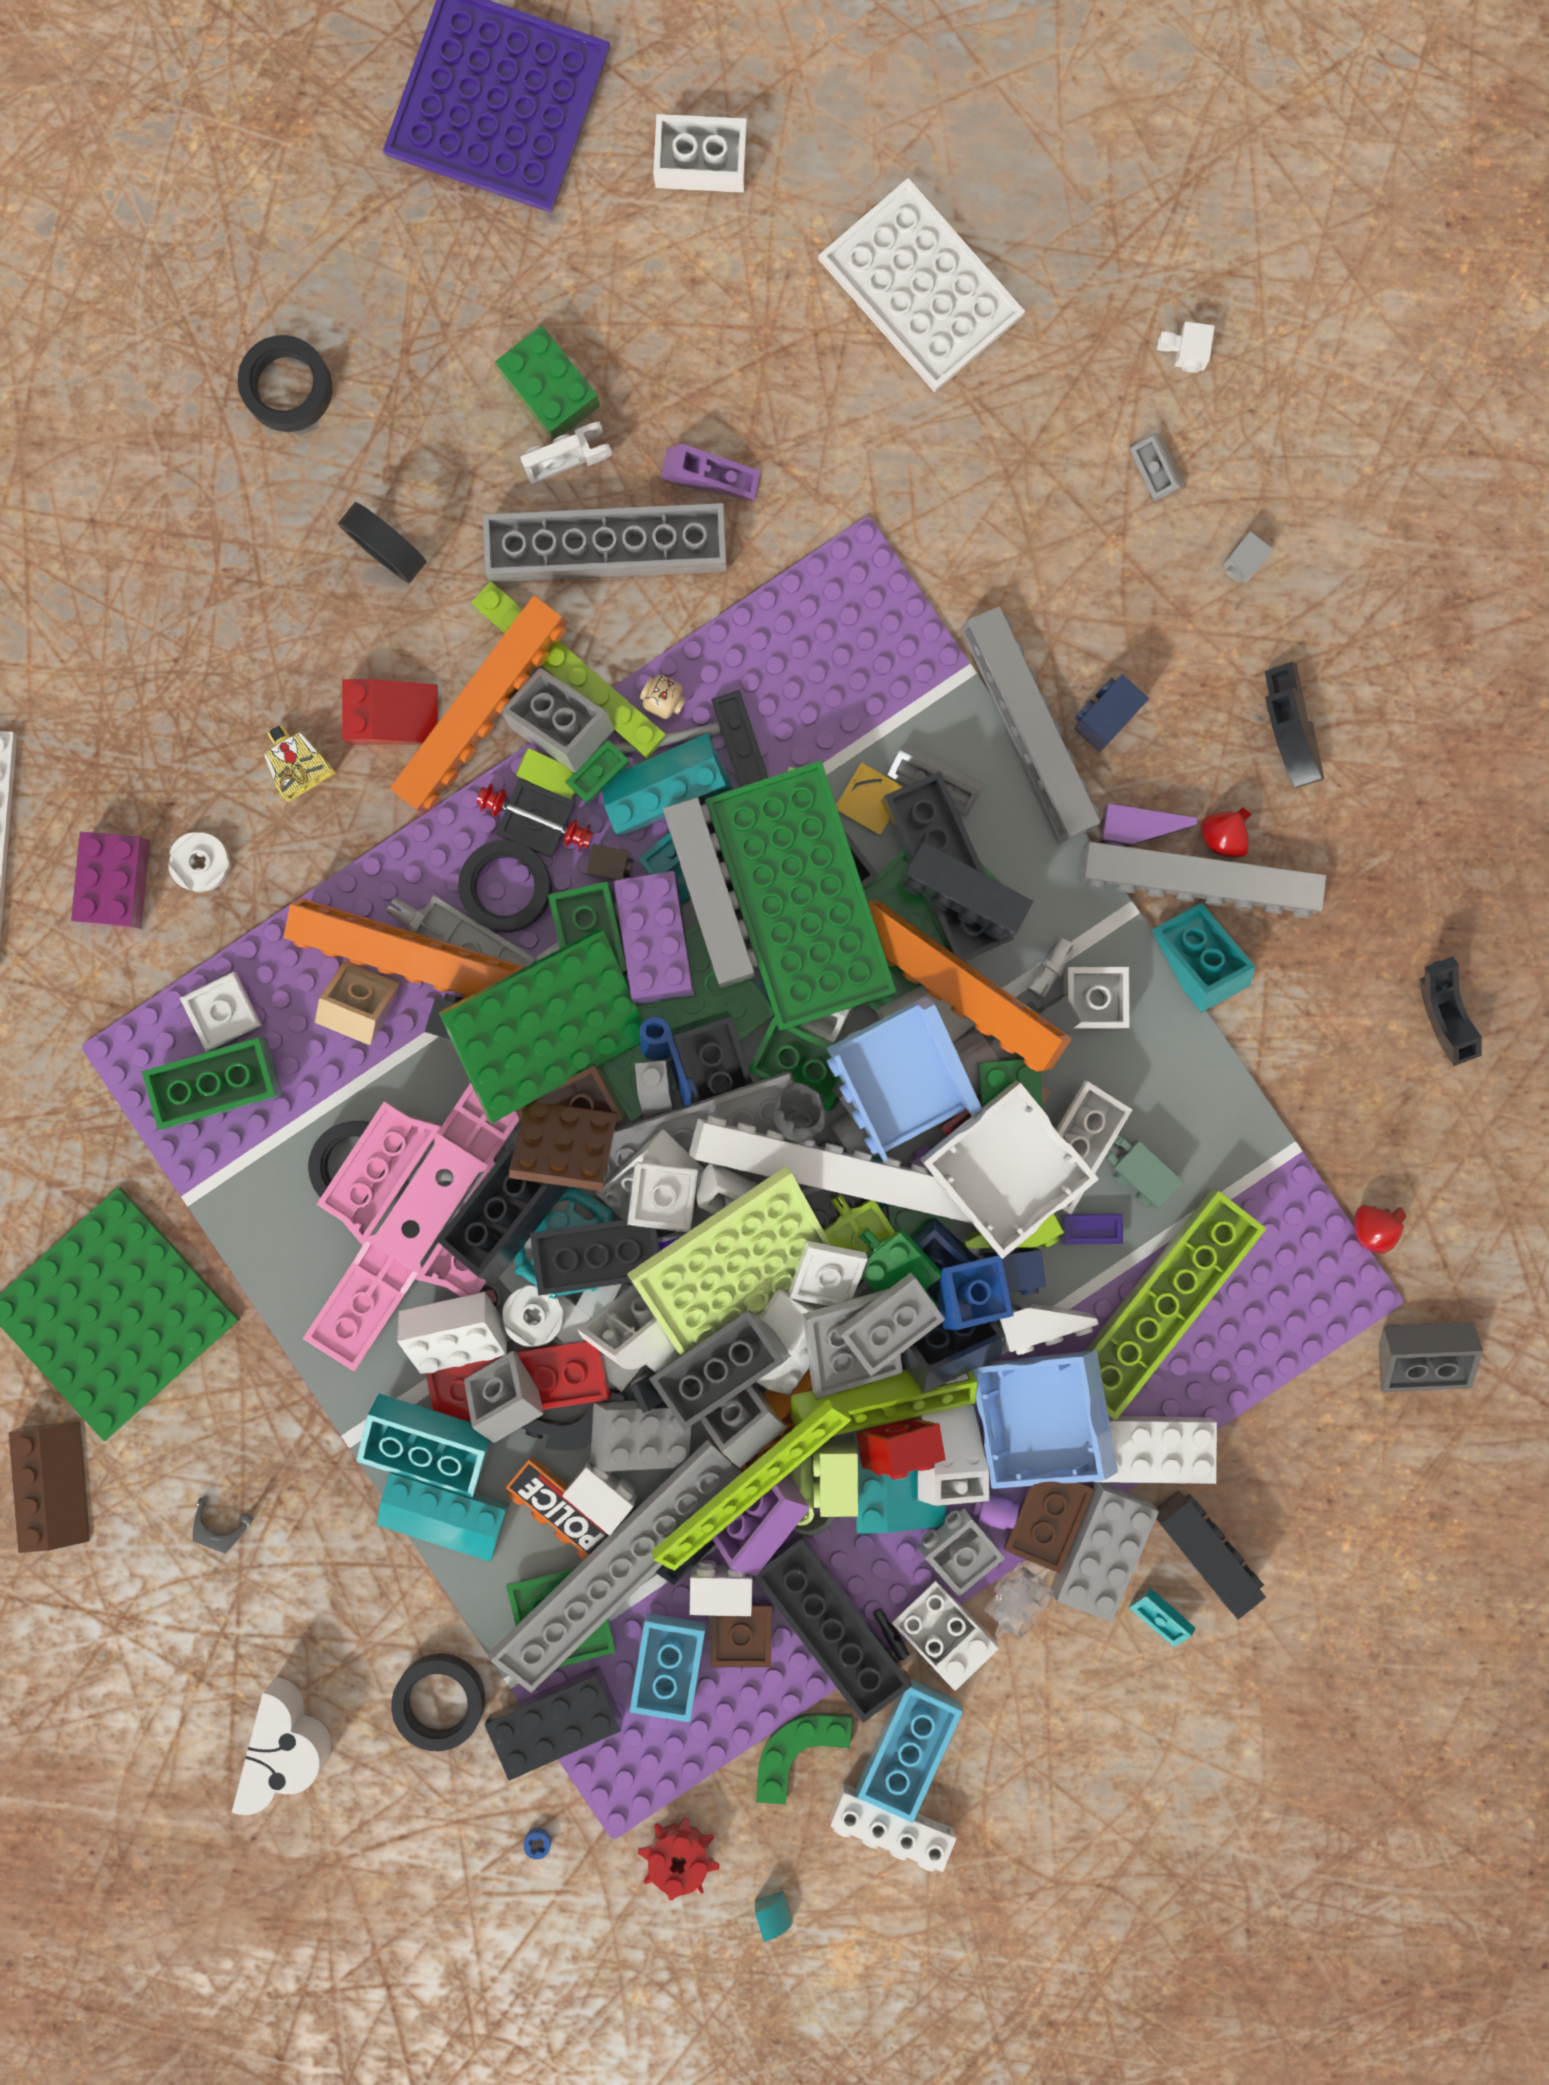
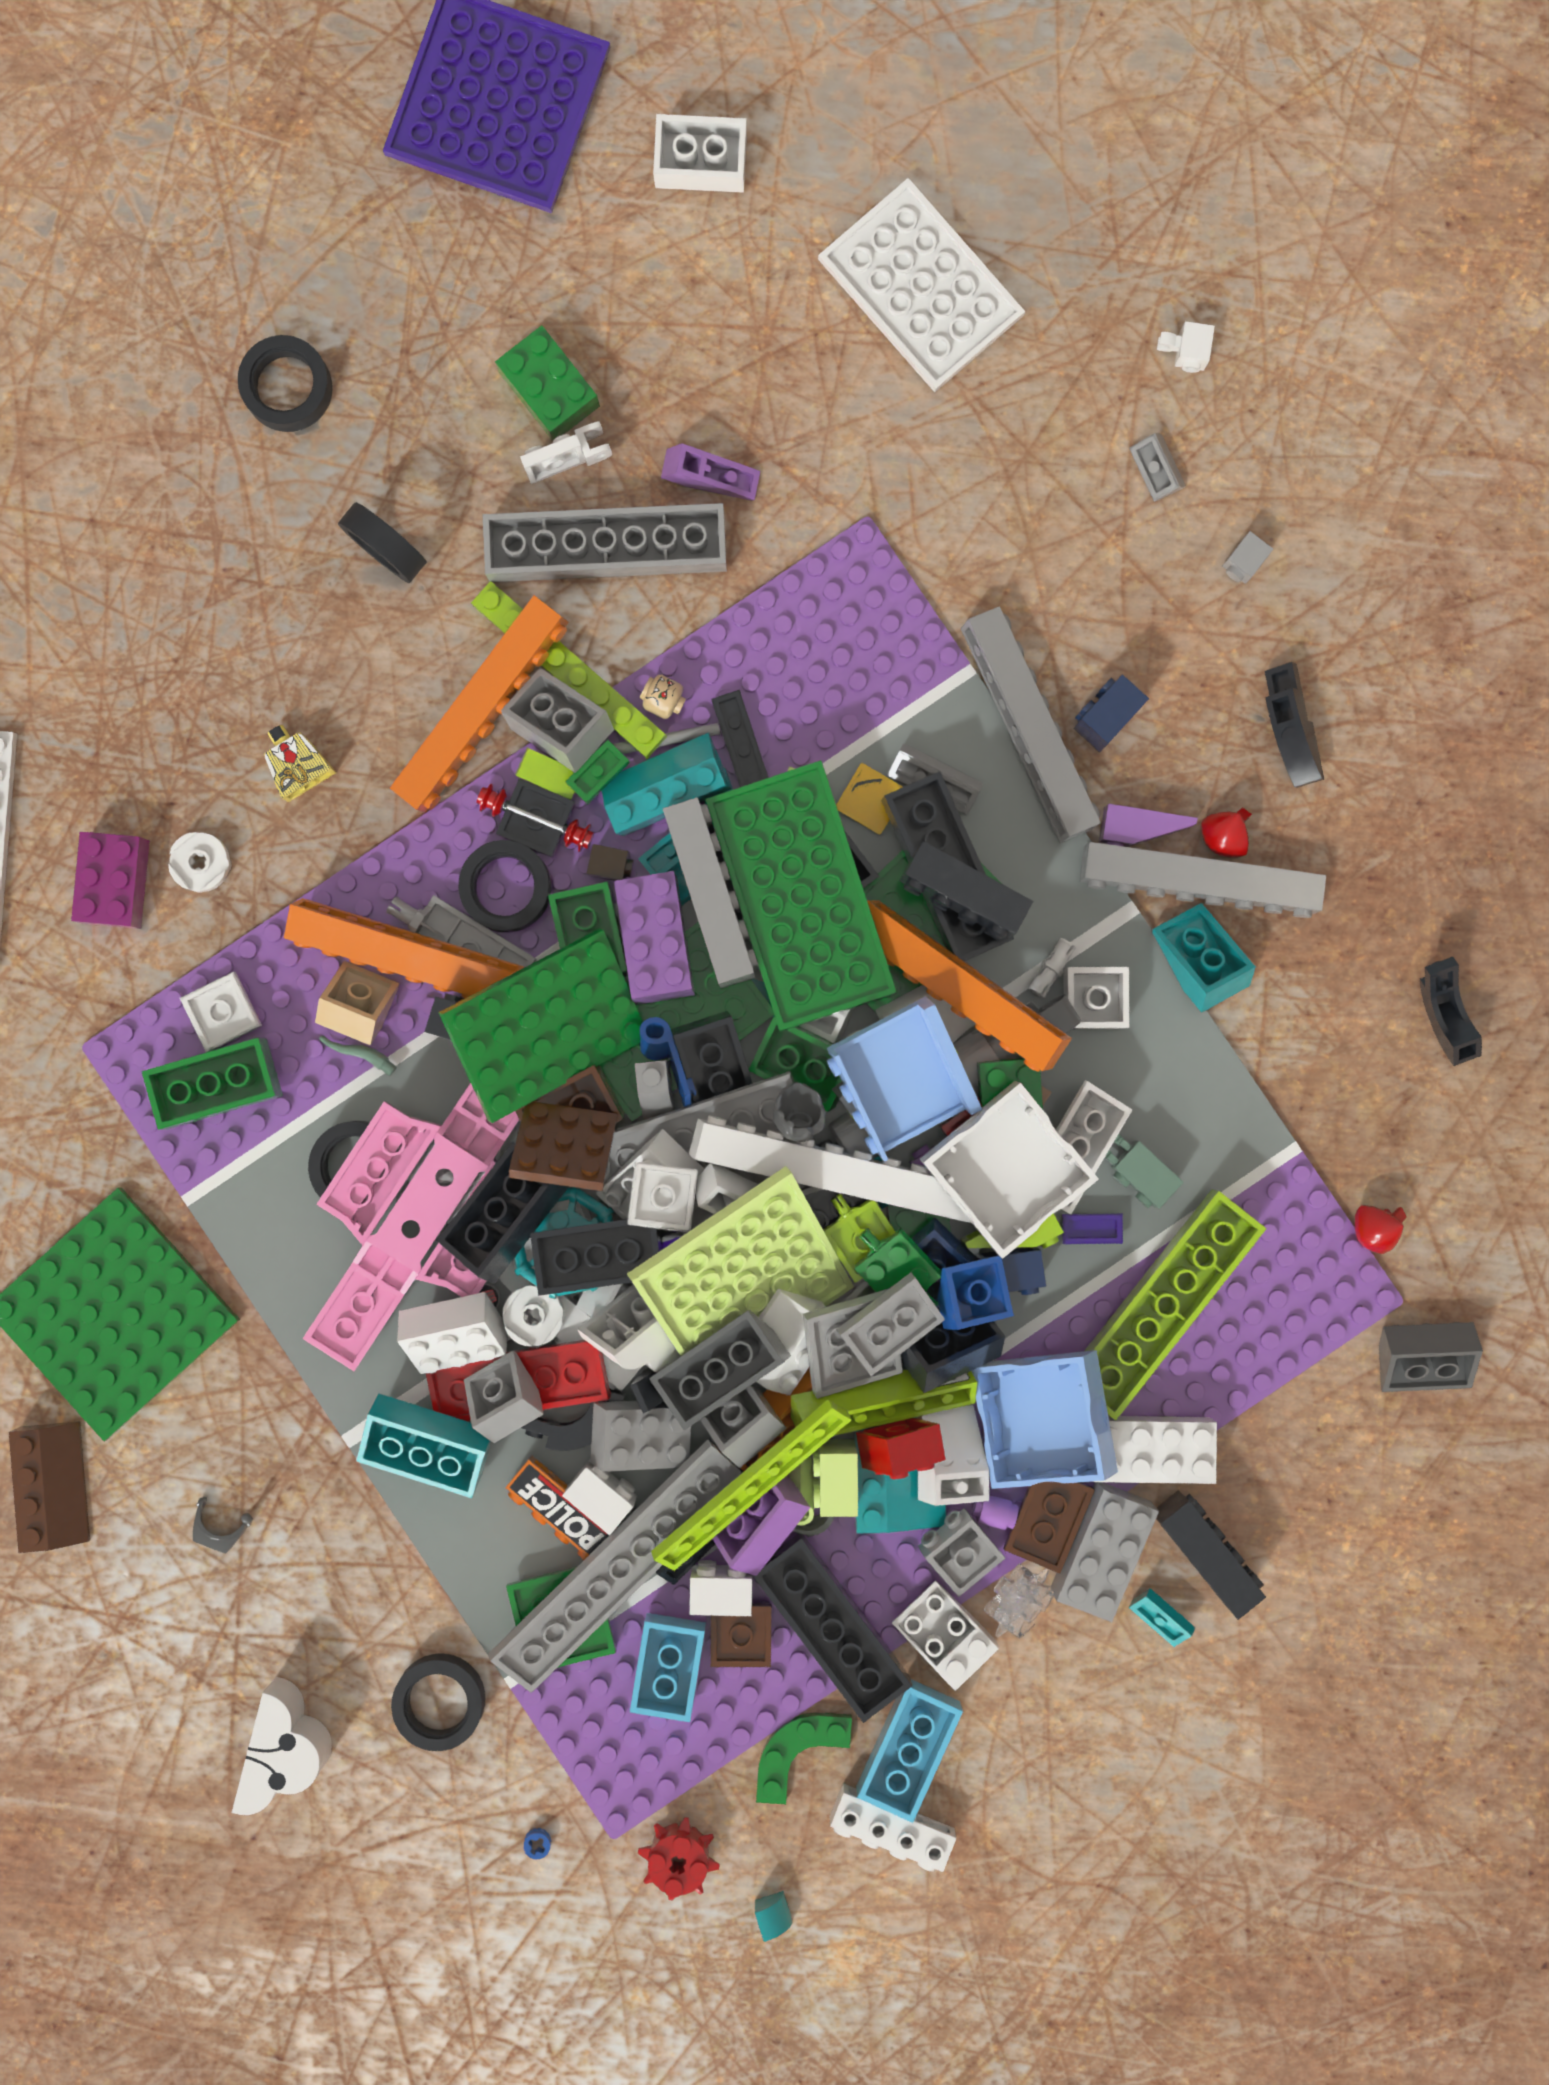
red slope [342,679,438,745] -> none
teal slope [376,1472,510,1562] -> none
black brick [484,1666,623,1781] -> none
white plate [788,1241,868,1306] -> none
black pin [873,1608,910,1661] -> none
white slope [997,1302,1099,1355] -> none
none -> sand green animal [319,1036,397,1076]

